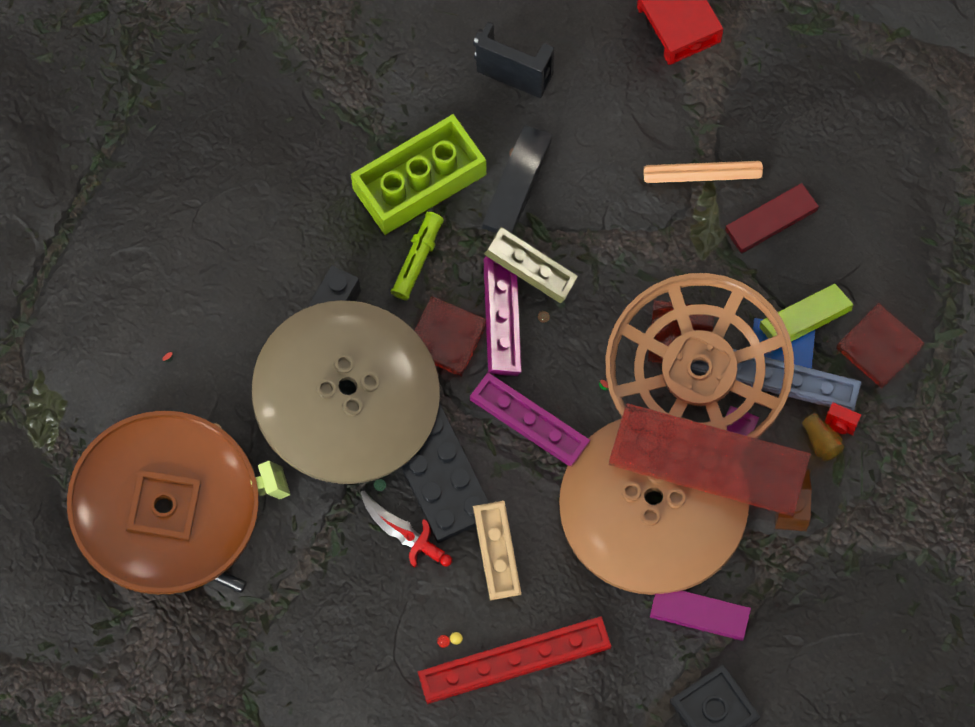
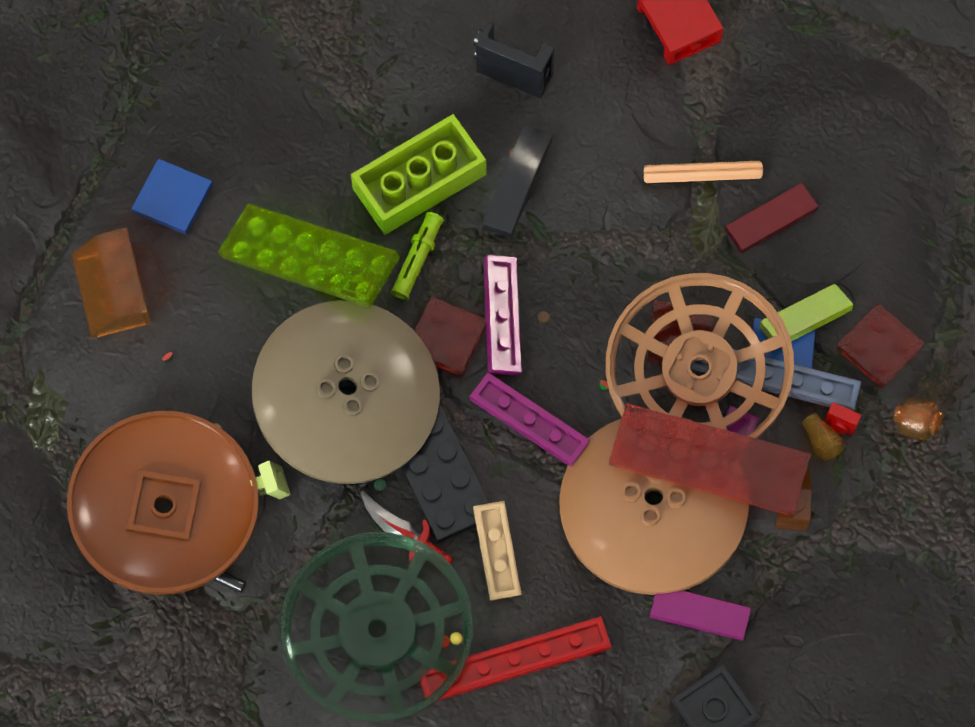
plate [484,227,578,304] -> none
none -> clear orange slope [72,227,151,338]
none -> blue tile [131,159,213,235]
none -> clear neon green plate [218,203,400,308]
none -> clear green dish [280,532,473,722]
none -> clear orange head [893,396,943,441]

